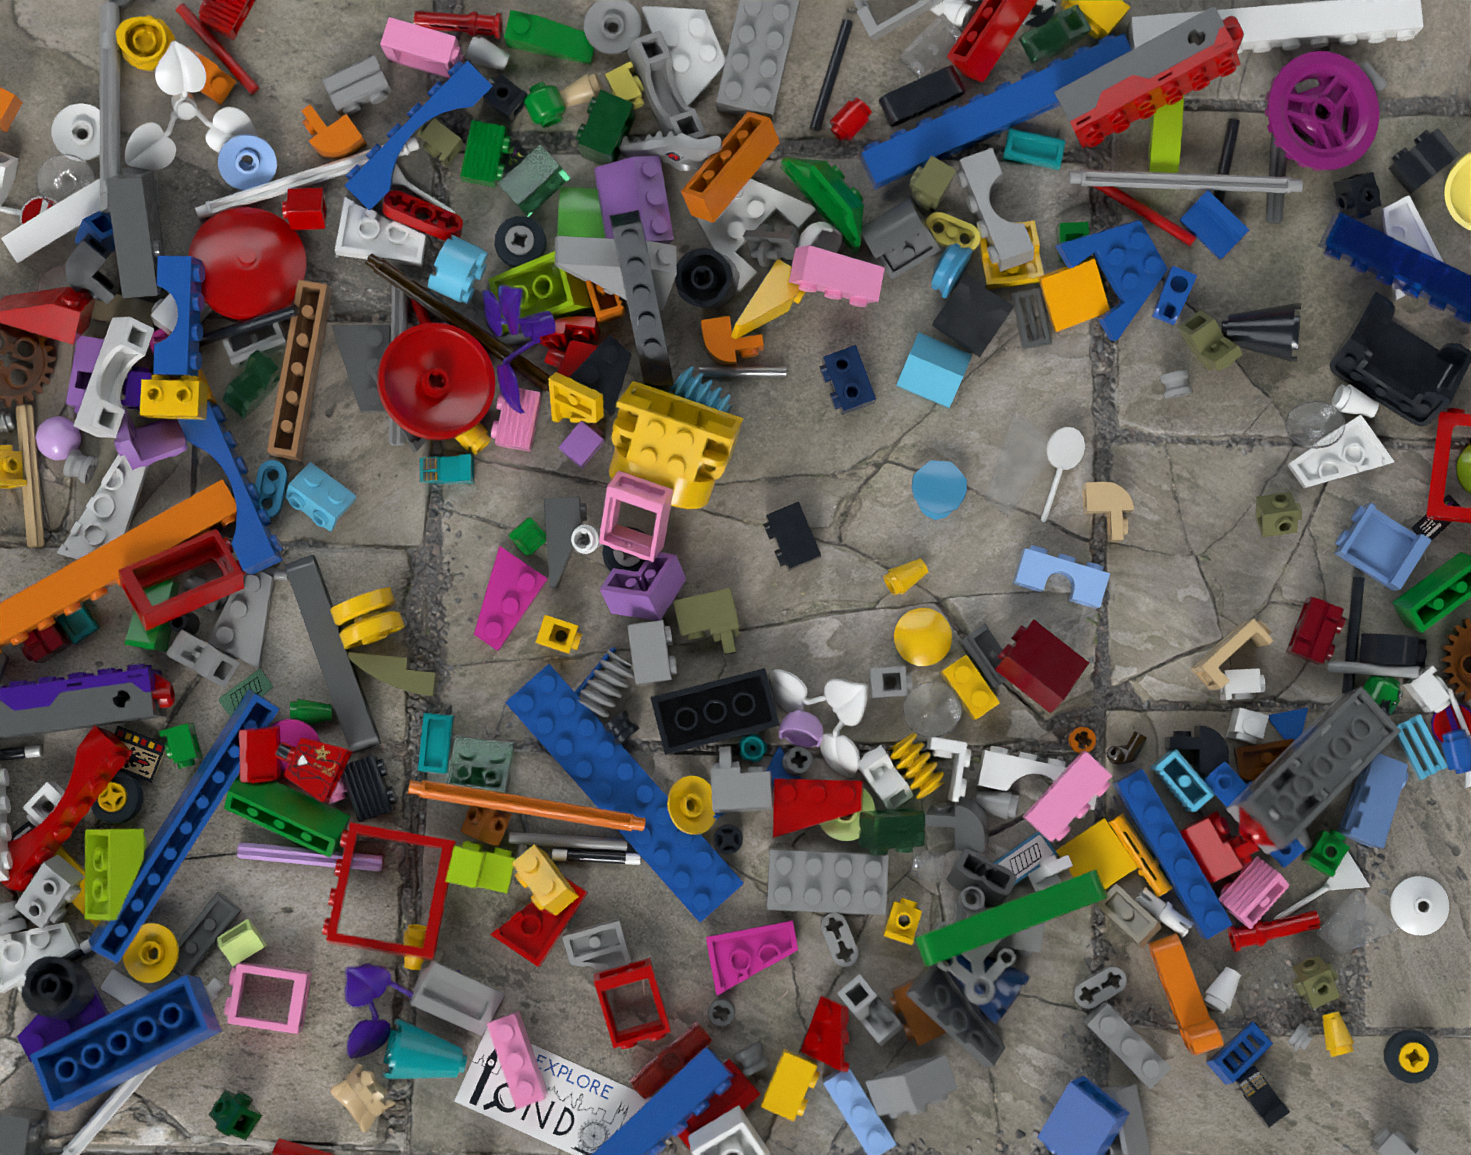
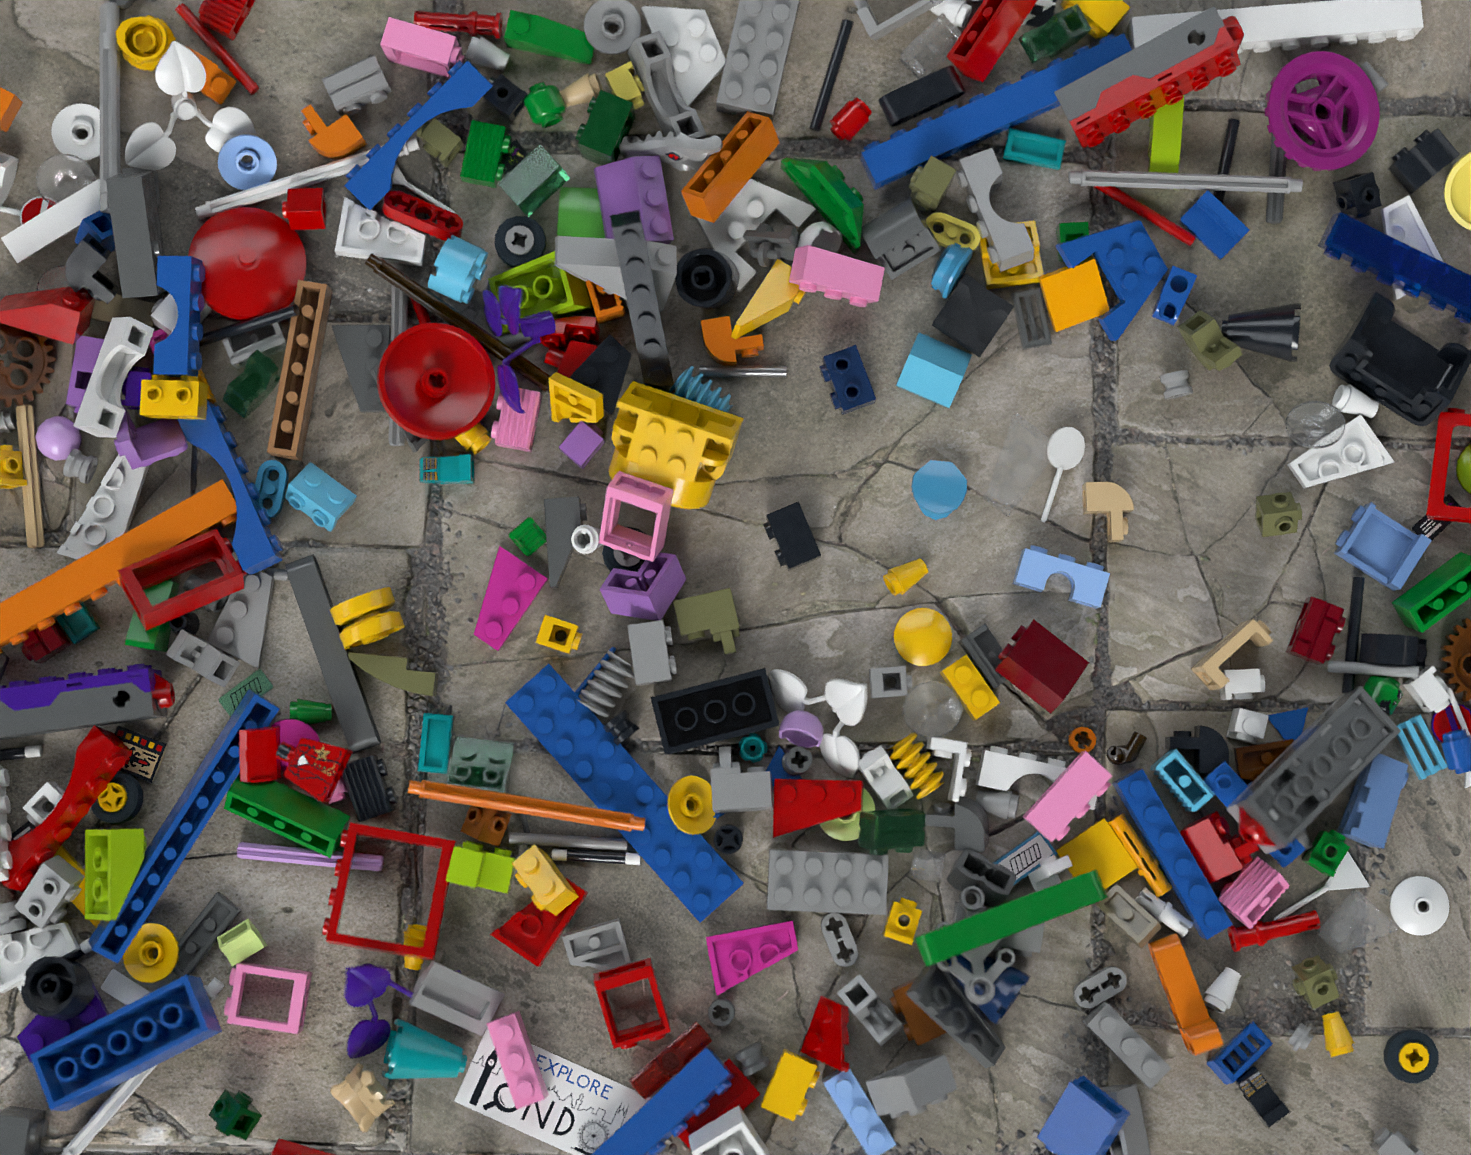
green brick [159,723,203,769] -> none

